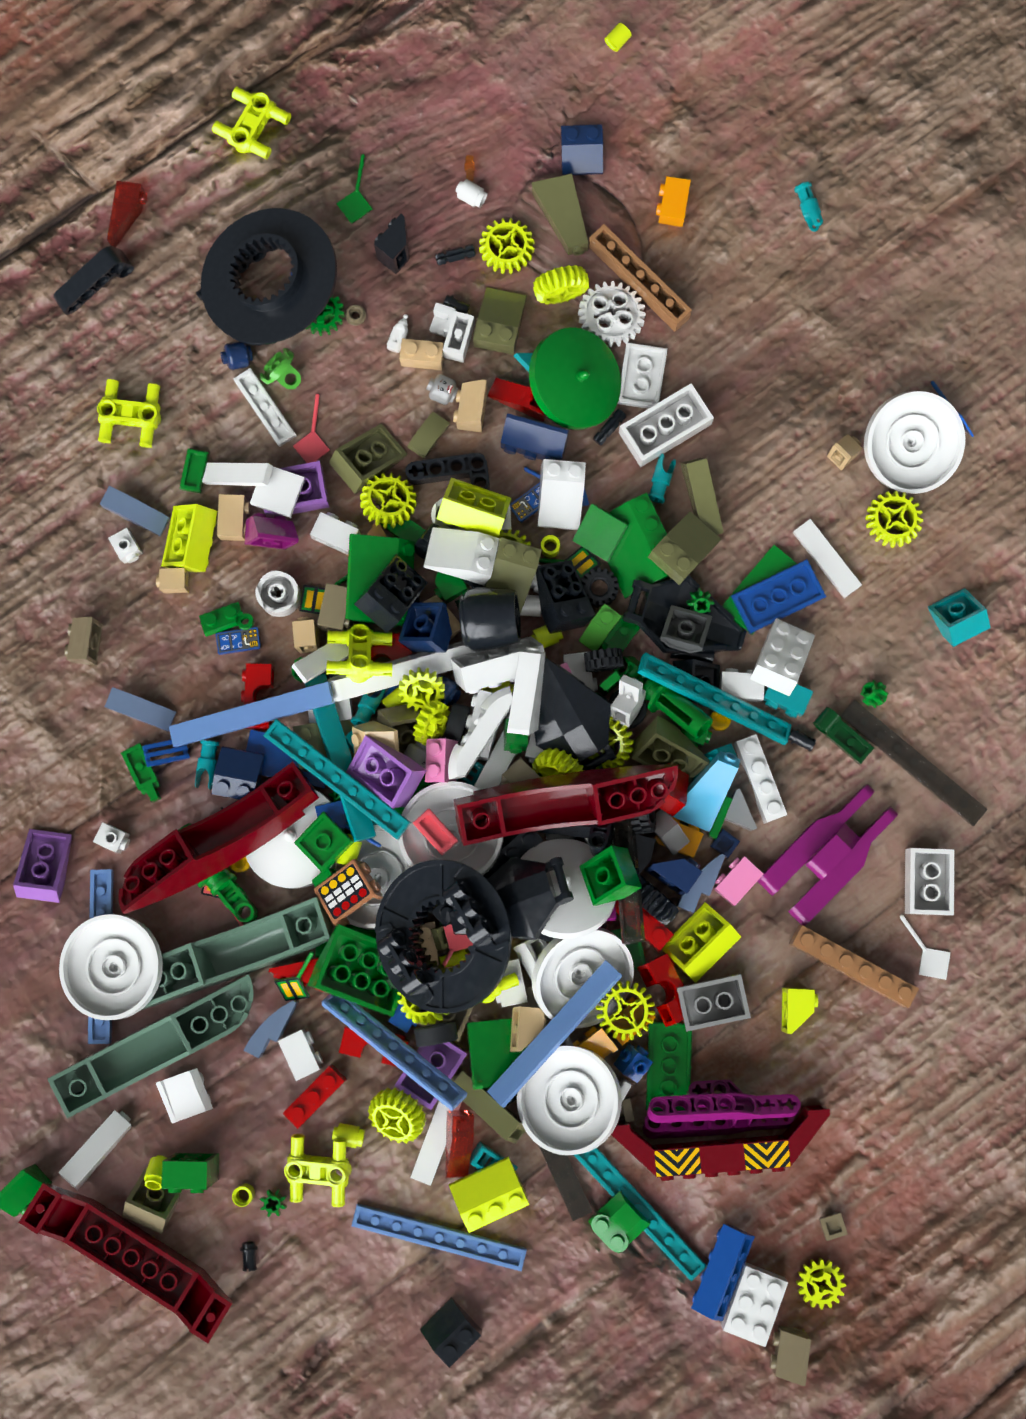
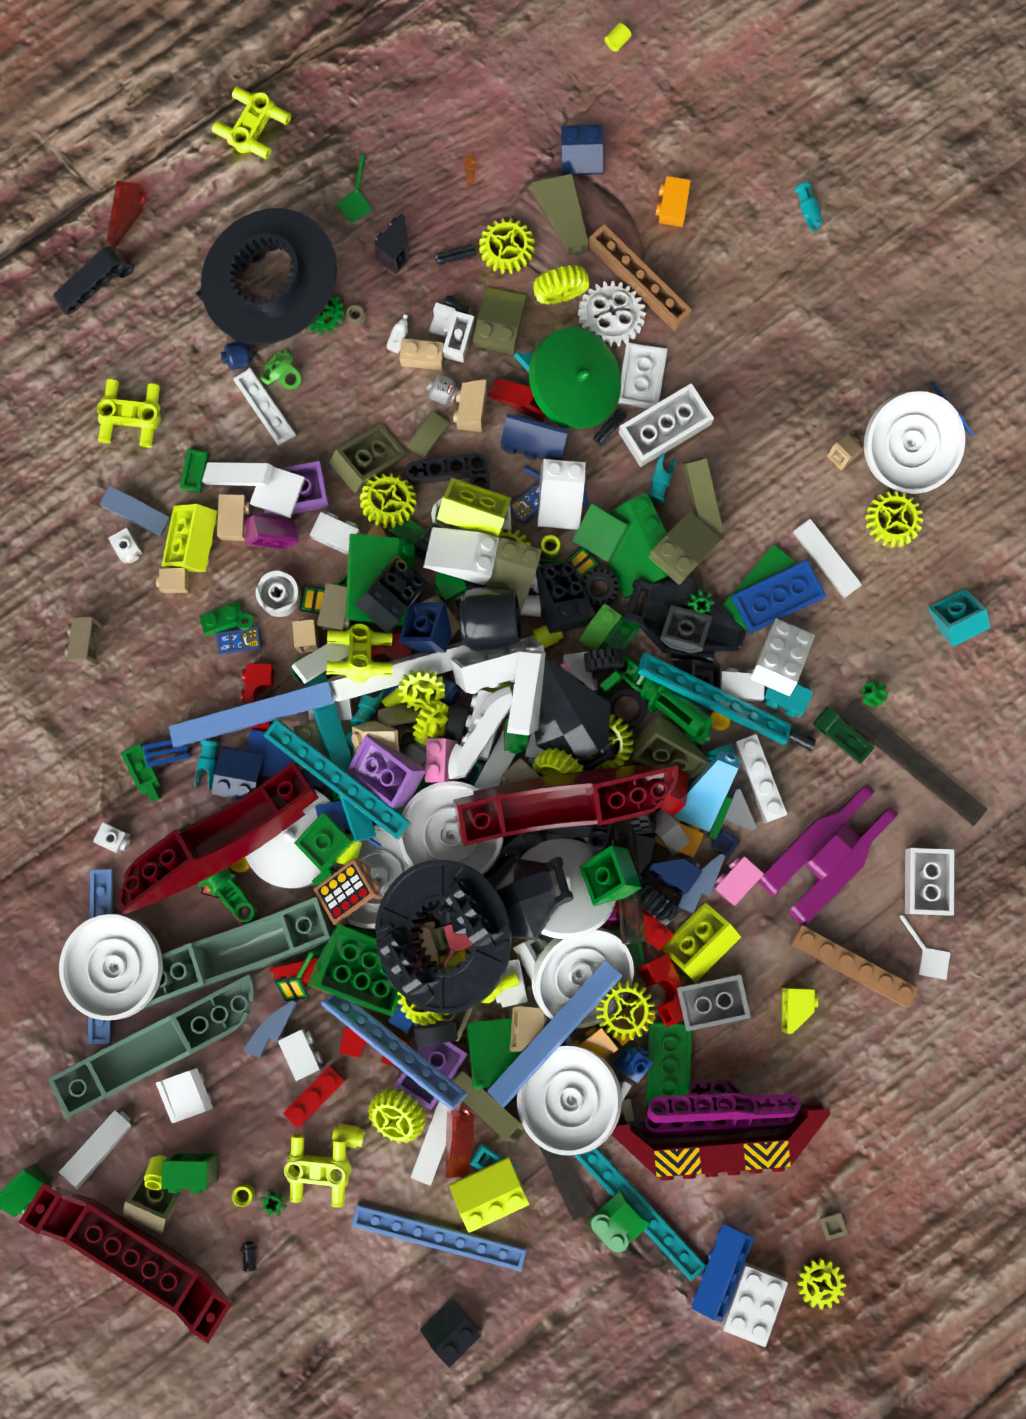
medium lavender slope [13,829,72,903] -> none
sand blue slope [104,687,177,732] -> none
coral piece [293,394,330,463] -> none
coral tile [413,809,458,856] -> none
white brick [456,179,487,208] -> none
white brick [610,675,646,727] -> none
dark tan slope [770,1325,811,1386] -> none

